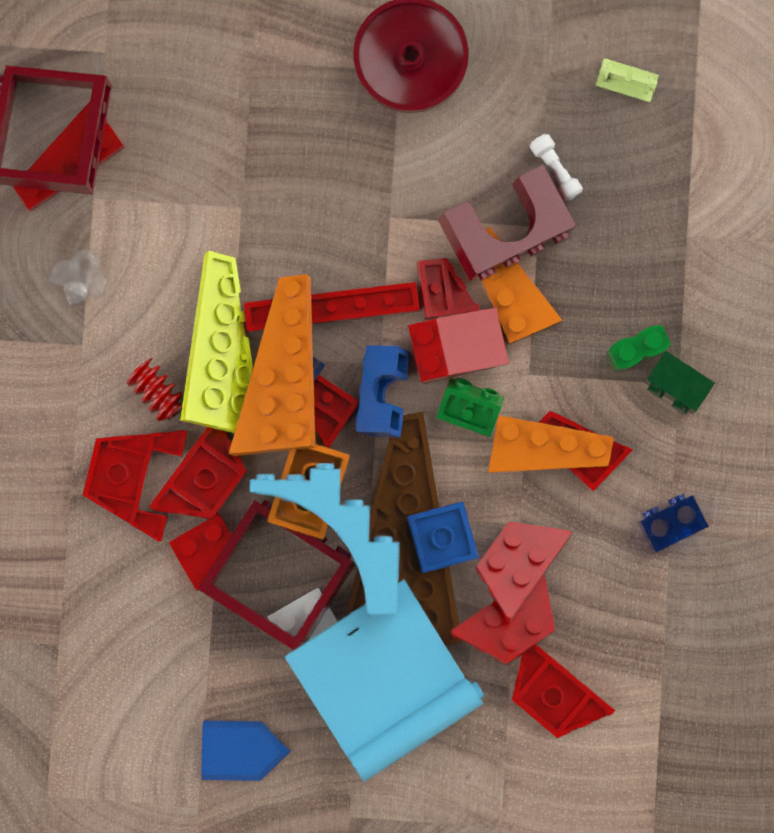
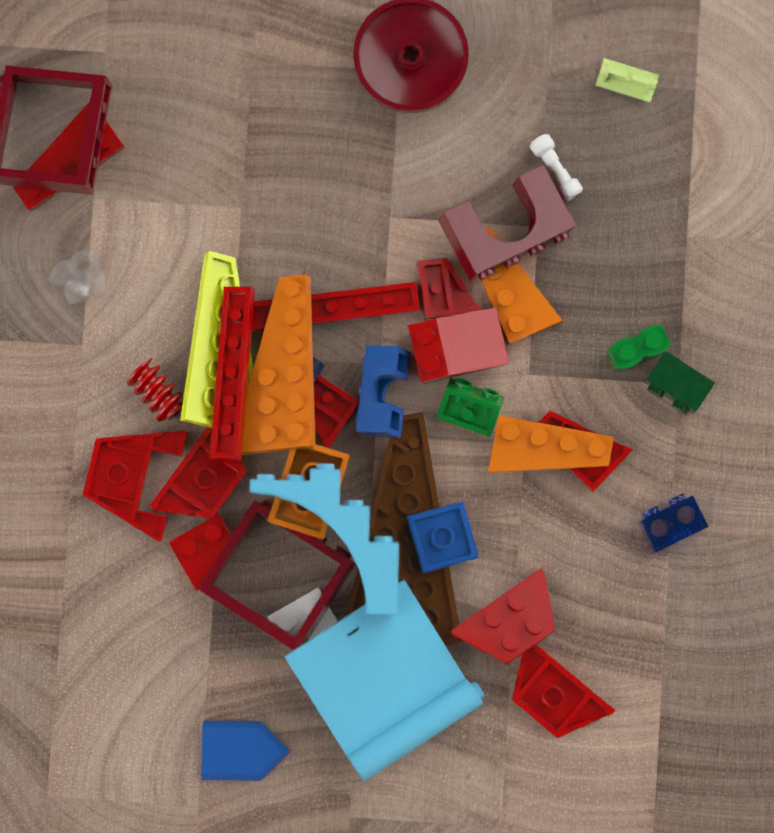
wing [476,522,572,623] -> none
none -> red plate [210,286,255,461]

